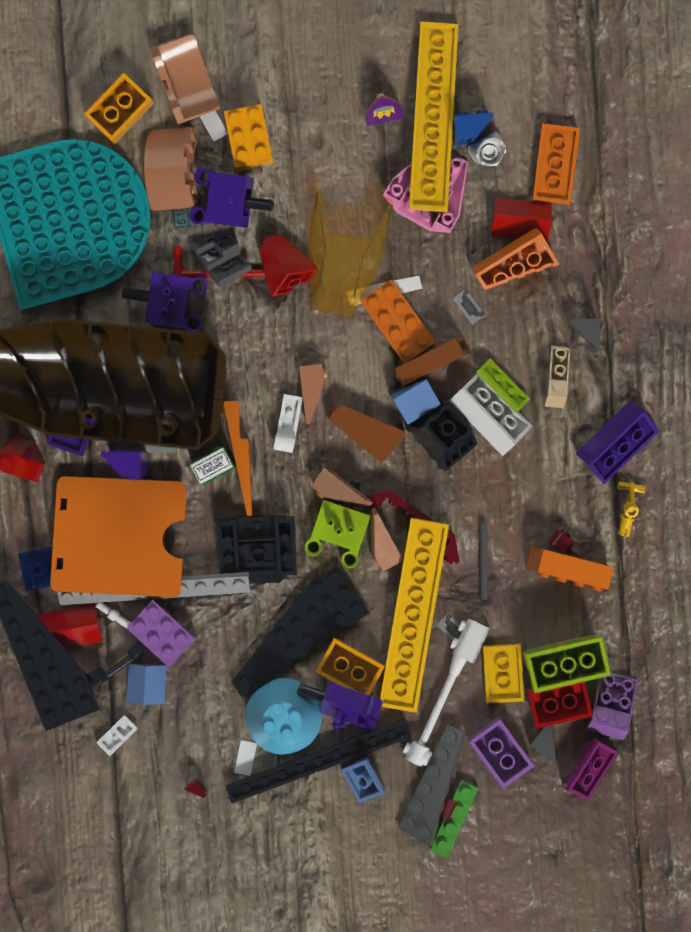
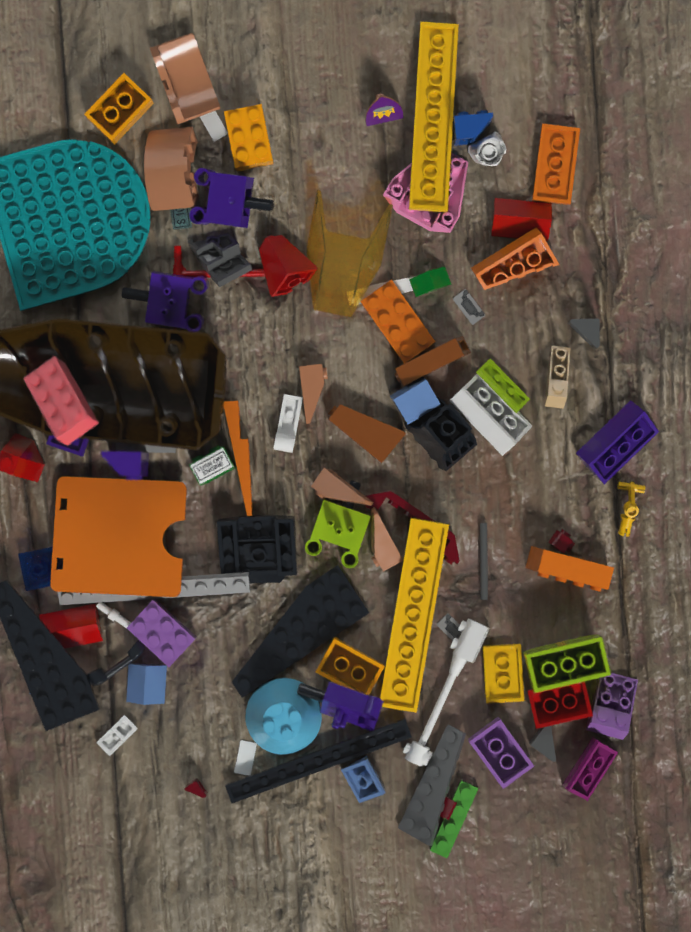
none -> coral brick [24,356,98,445]
none -> green slope [409,266,451,297]

